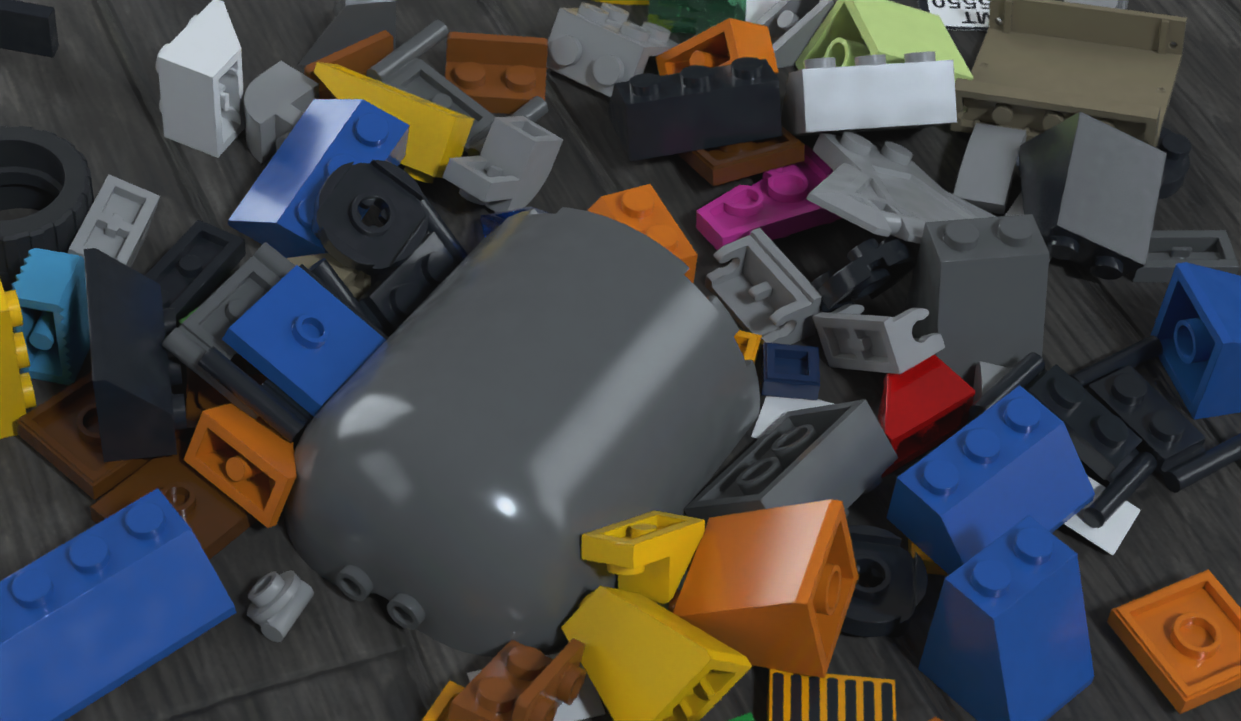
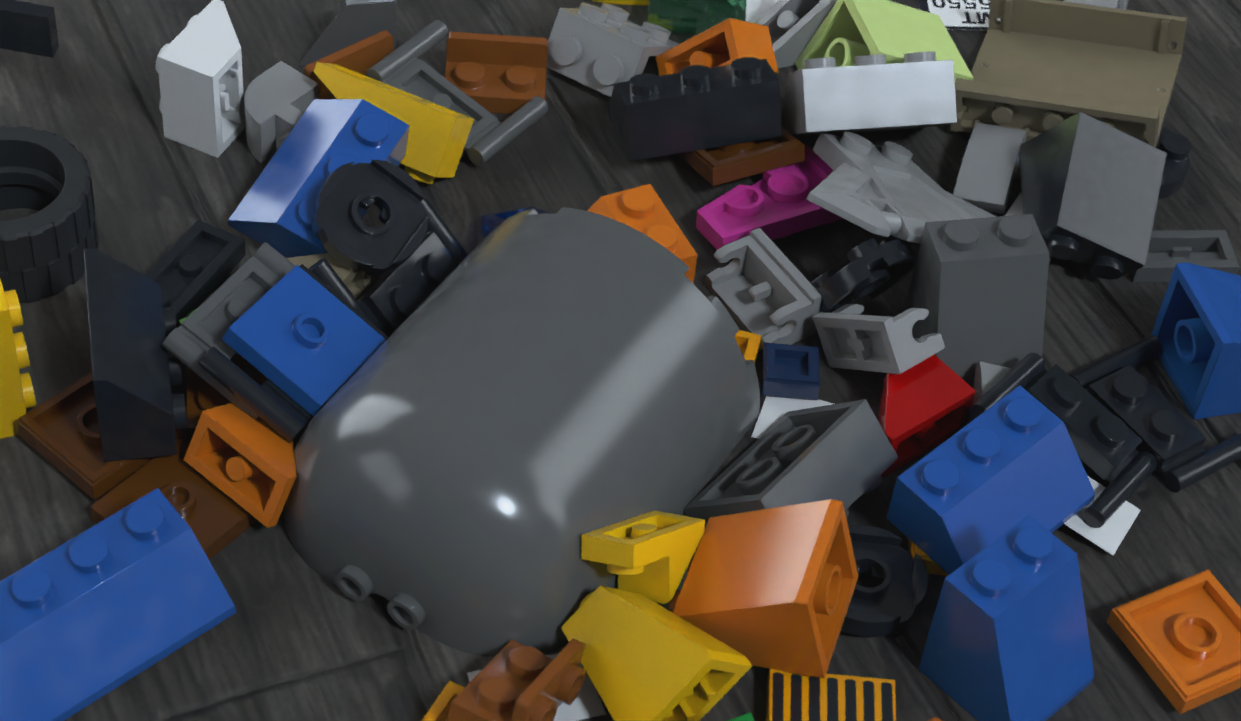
dark azure brick [12,248,90,385] -> none
light grey hinge [68,174,160,268] -> none
light grey plate [247,571,314,642] -> none
light grey brick [443,116,563,218] -> none

